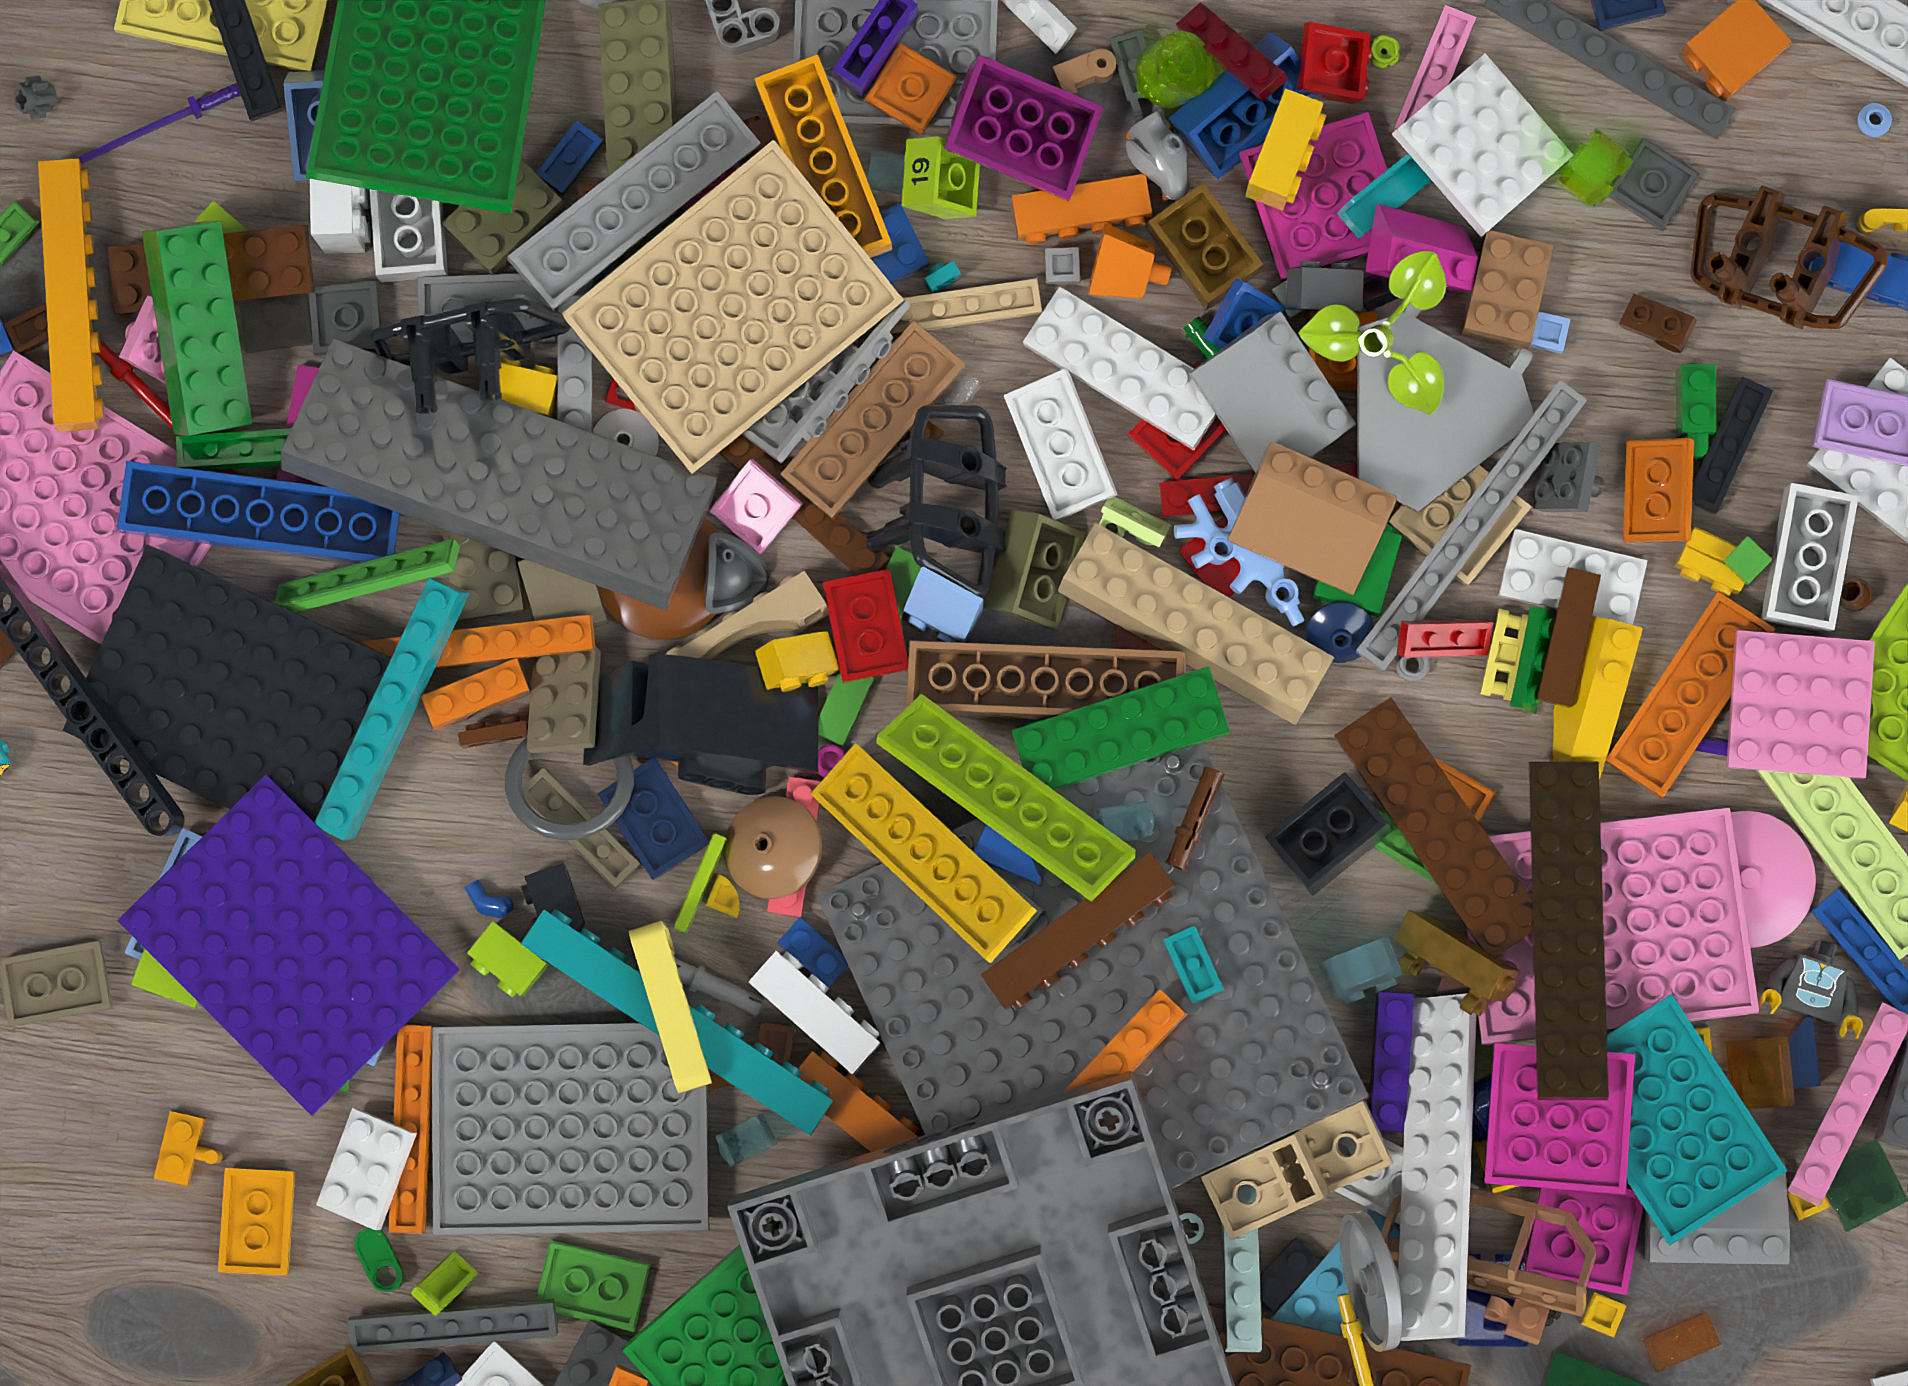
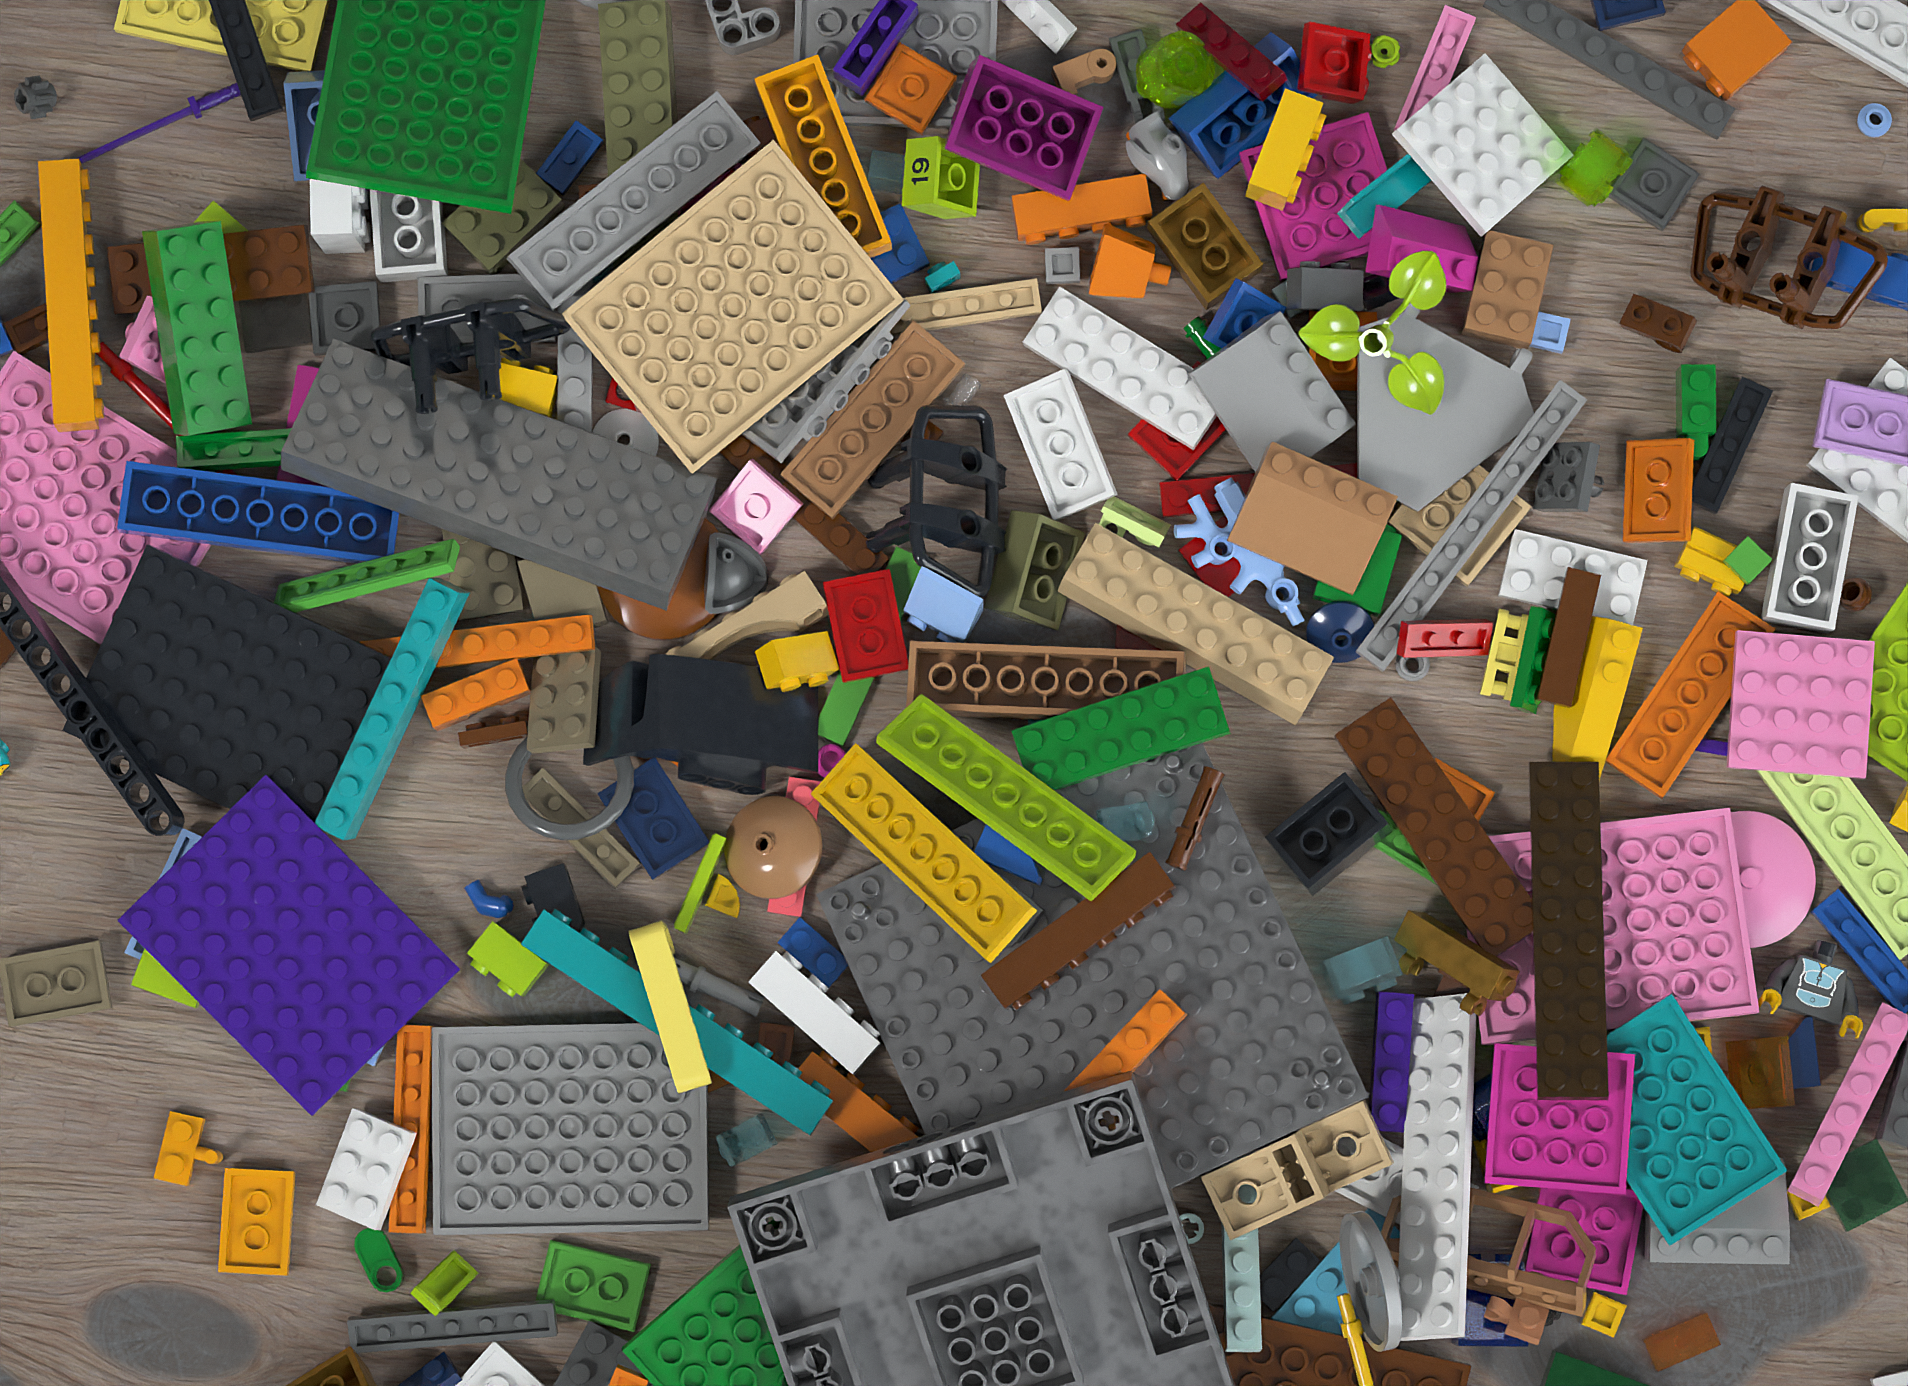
teal plate [1163,925,1225,1004] -> none

